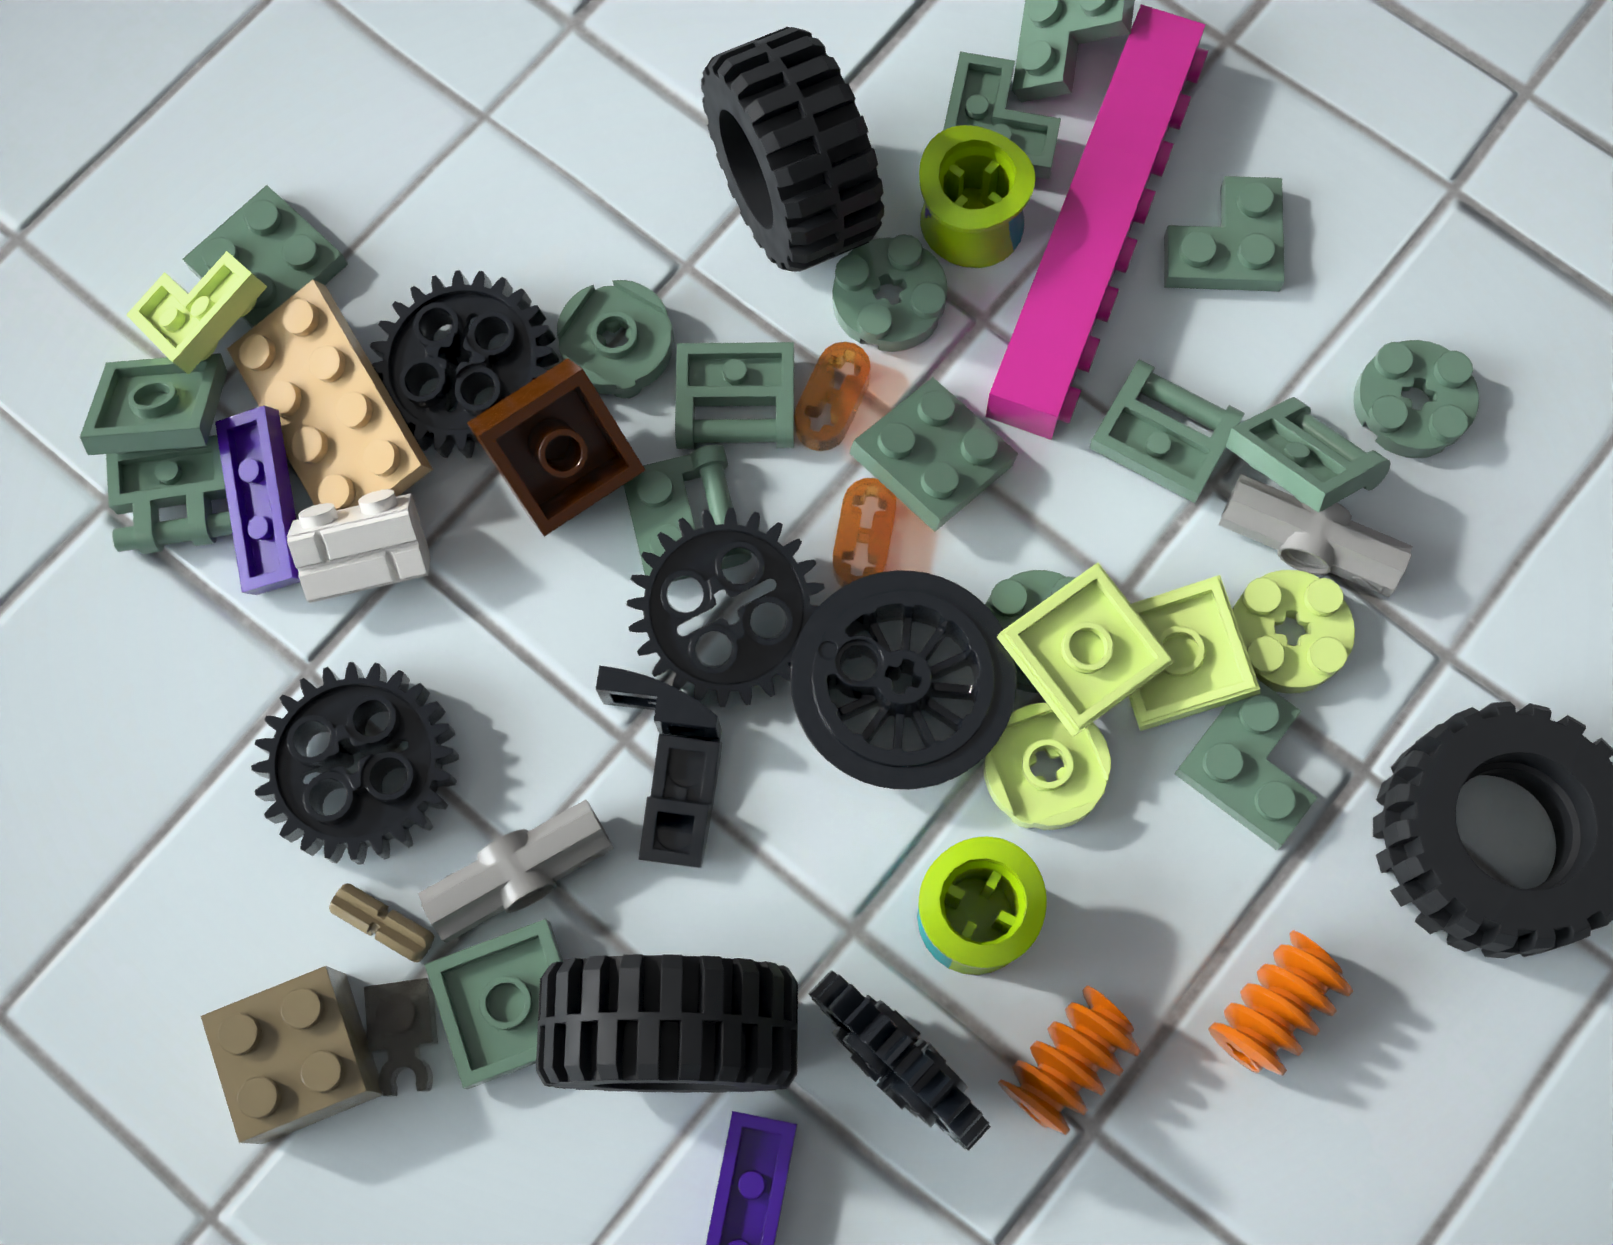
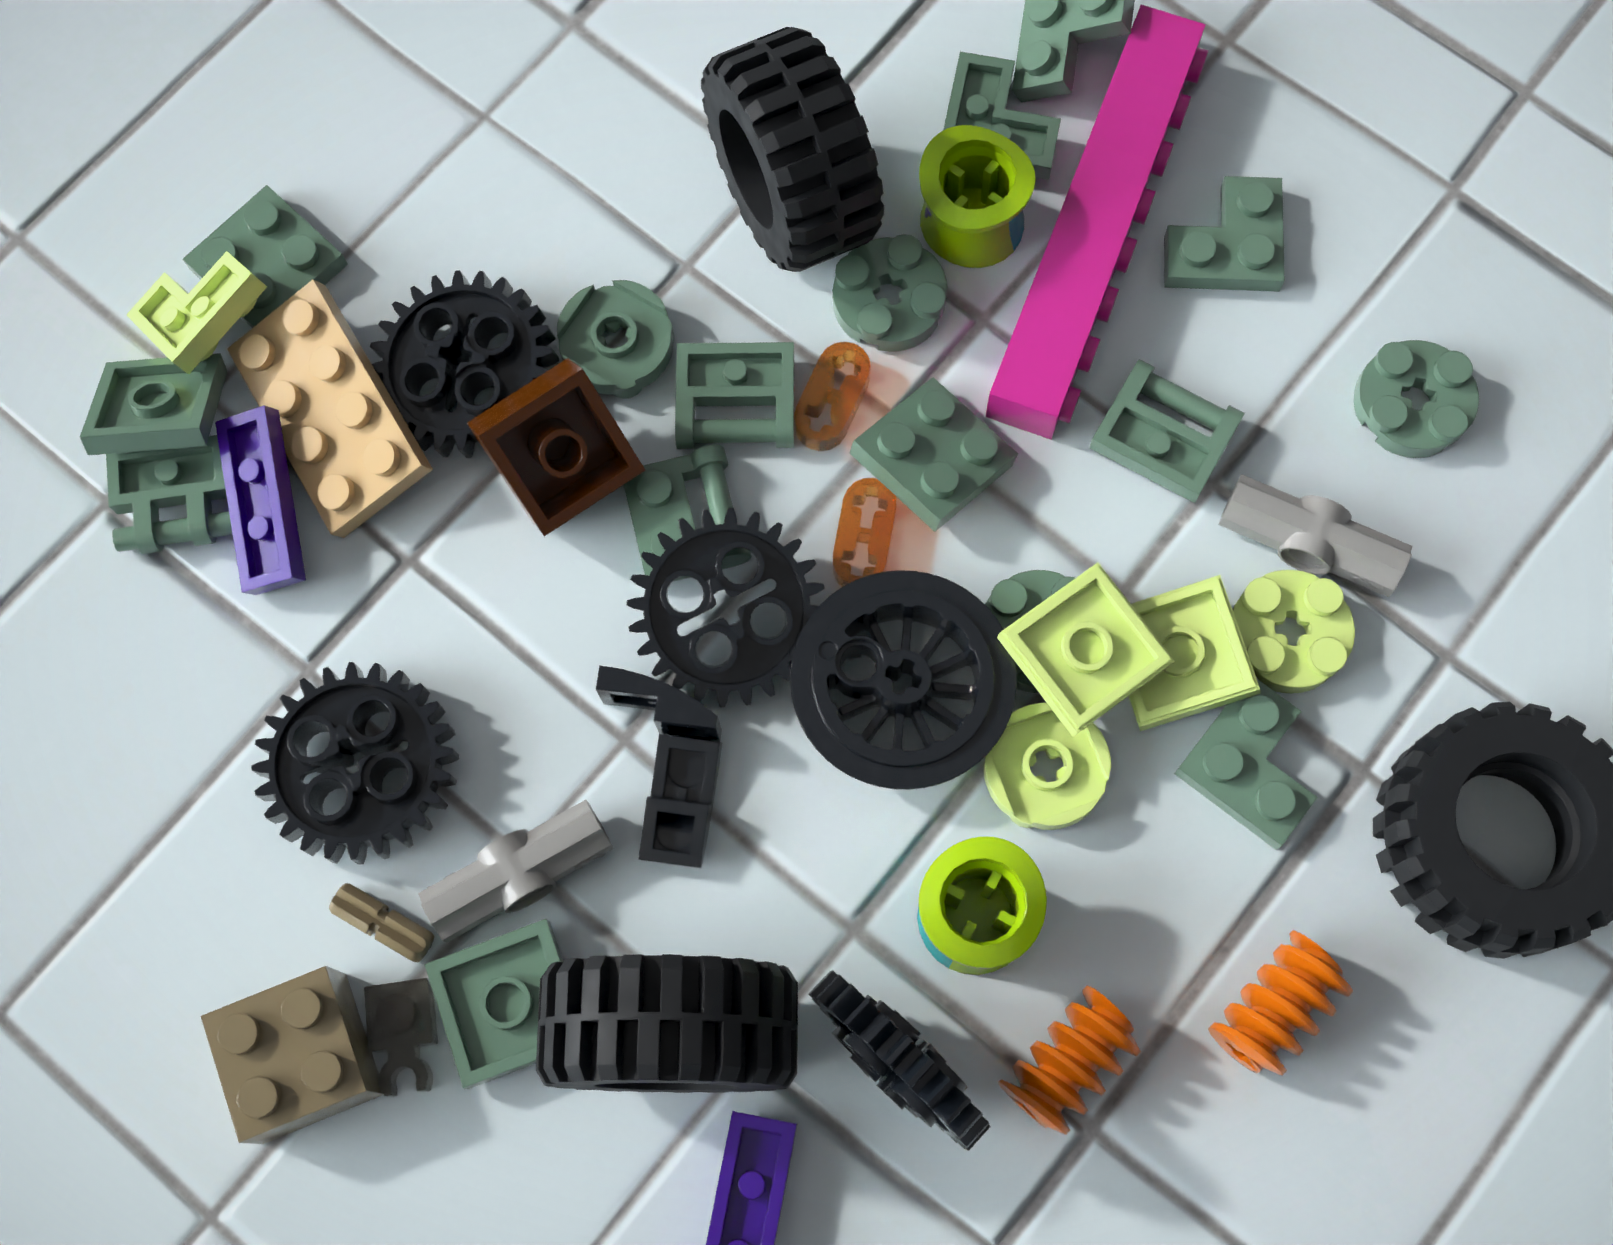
white brick [287,489,431,603] -> none
sand green plate [1226,397,1391,513] -> none

